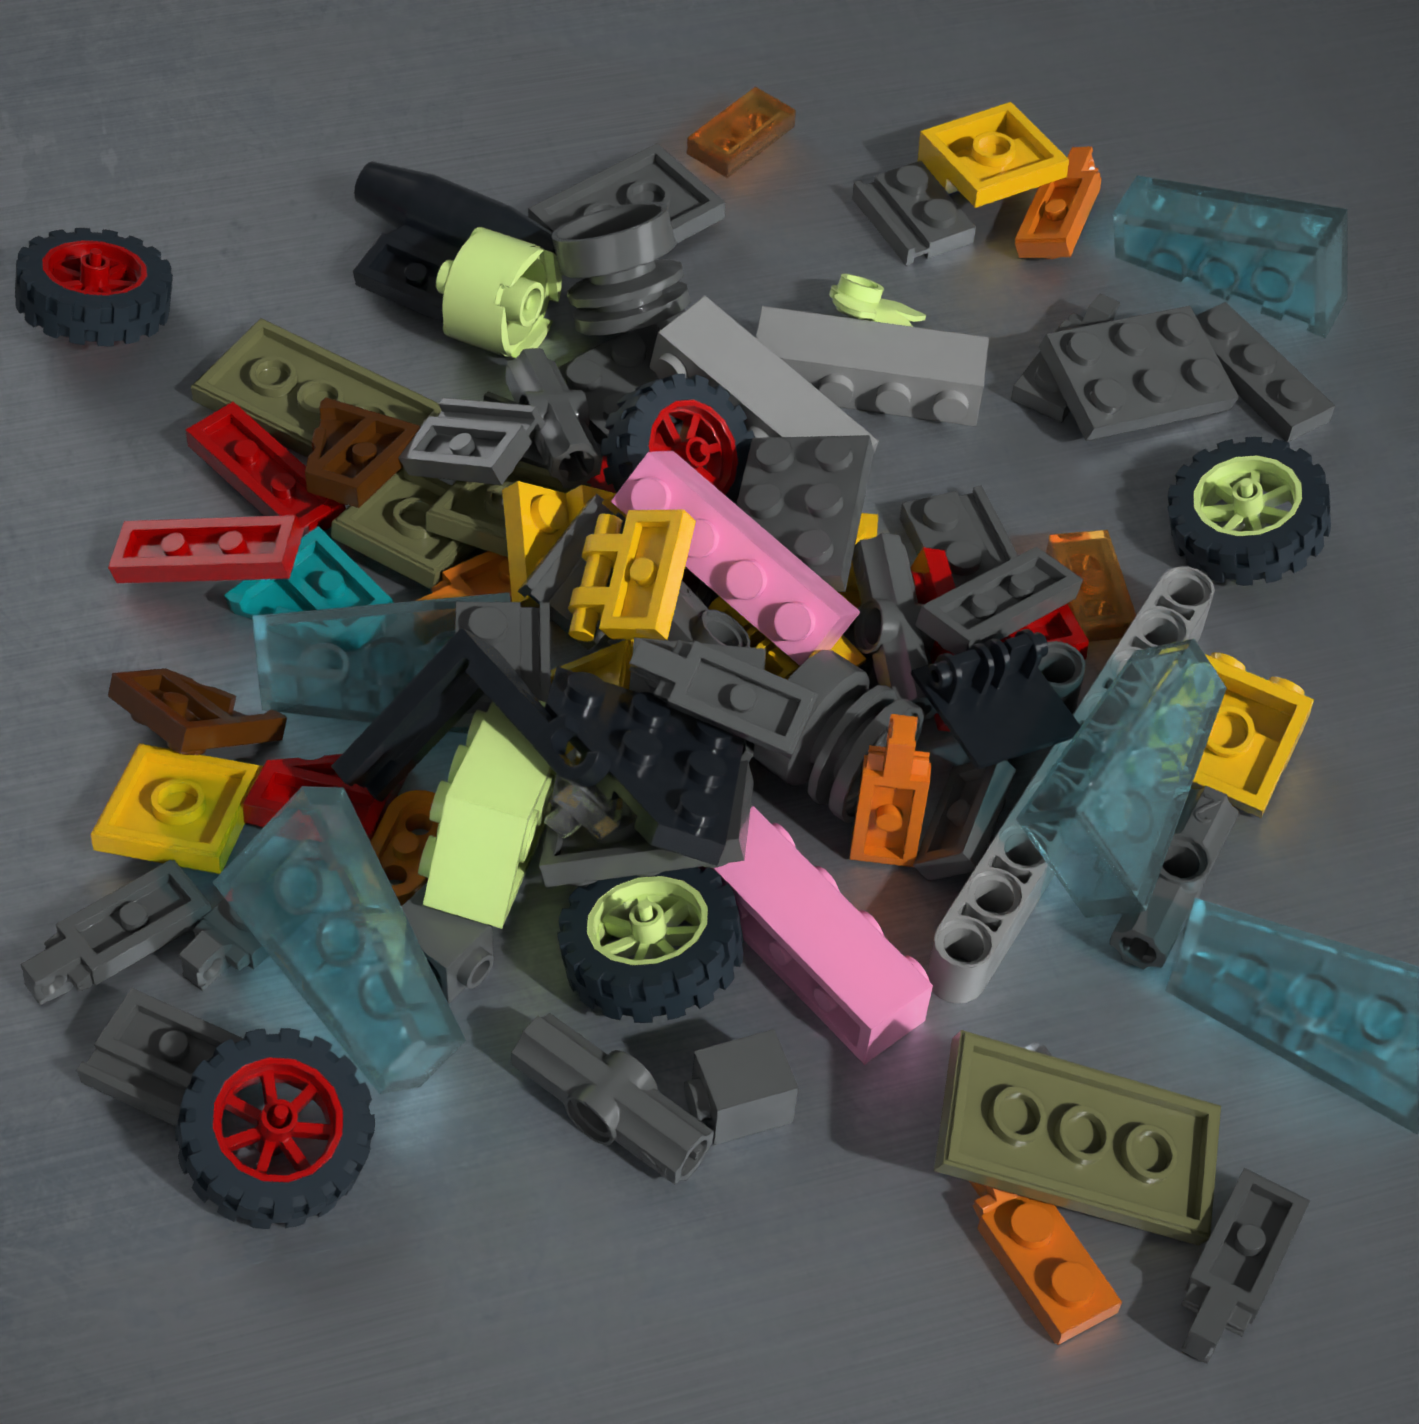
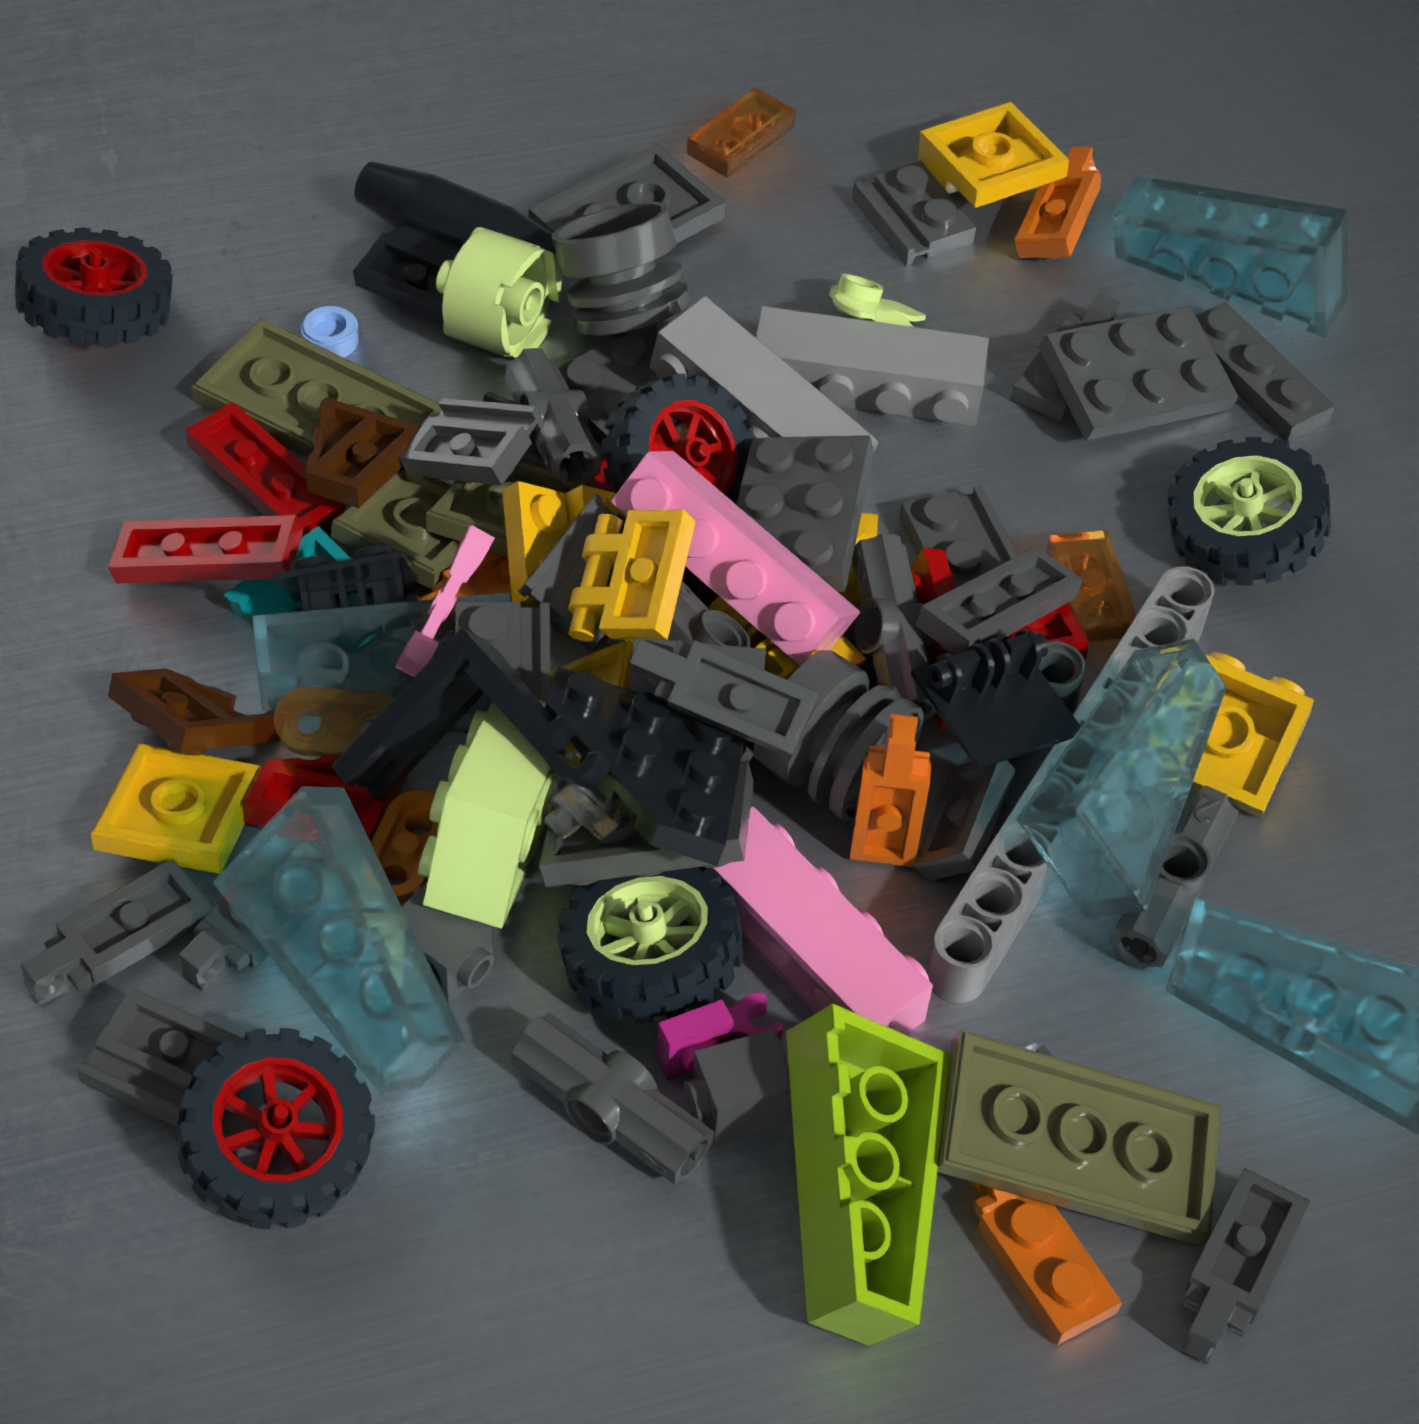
none -> black hinge [273,545,422,638]
none -> clear orange plate [274,686,393,759]
none -> light blue tile [300,306,359,358]
none -> bright pink piece [395,525,494,677]
none -> dark pink plate [656,993,783,1081]
none -> lime wedge [786,1003,951,1346]

